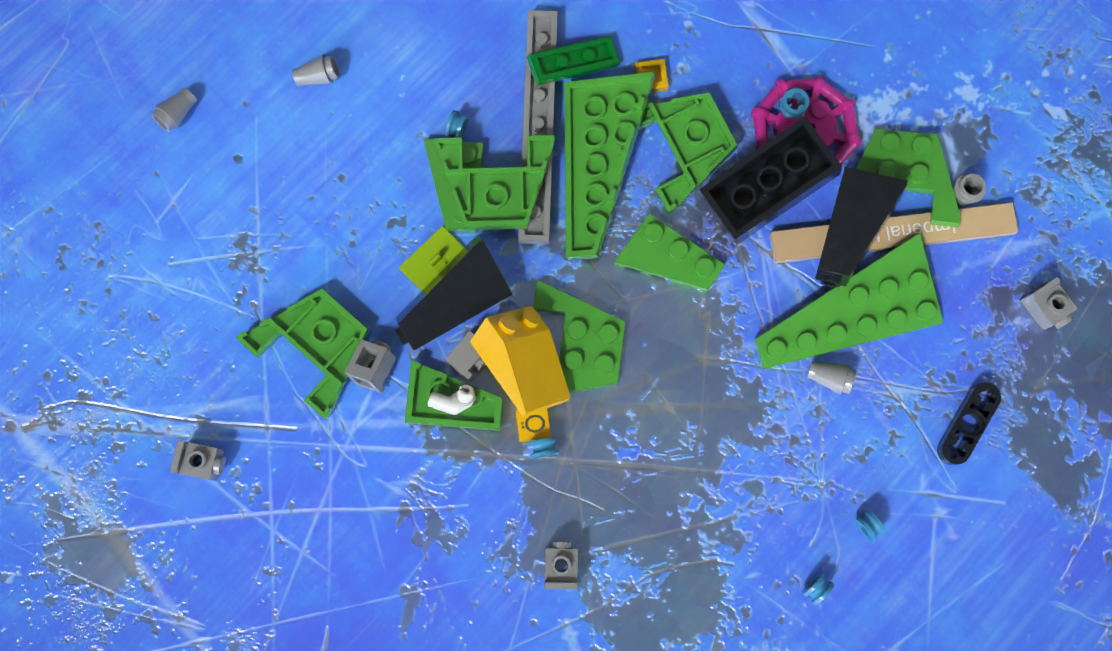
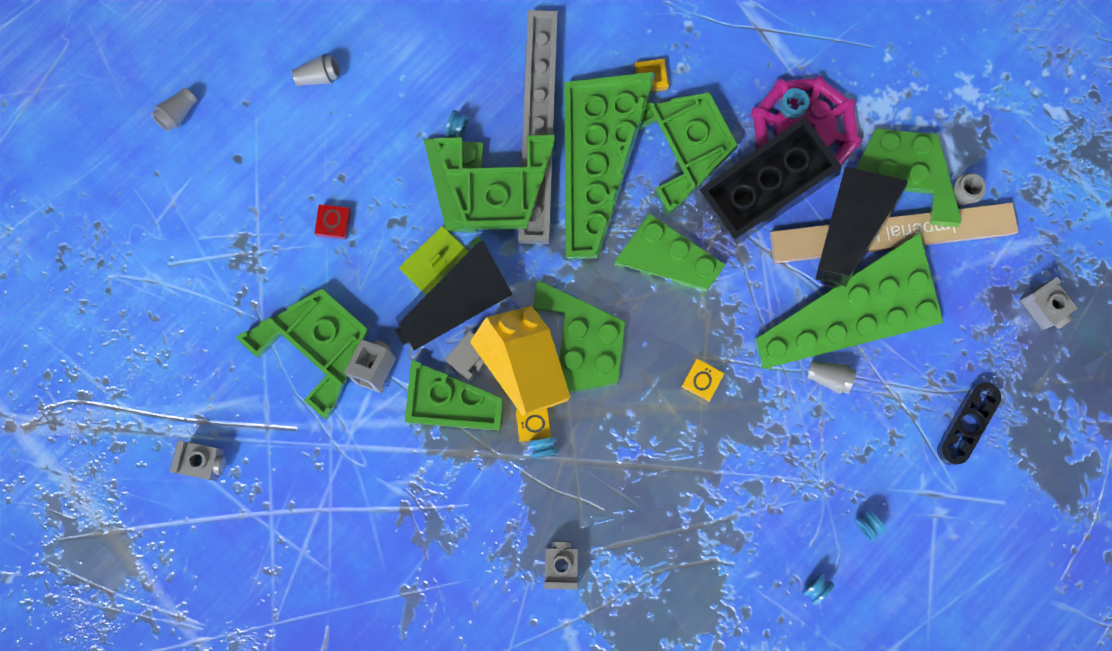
white arm [428,385,476,415] -> none
green tile [527,36,620,86] -> none
none -> red tile [314,204,351,240]
none -> yellow tile [681,359,725,402]

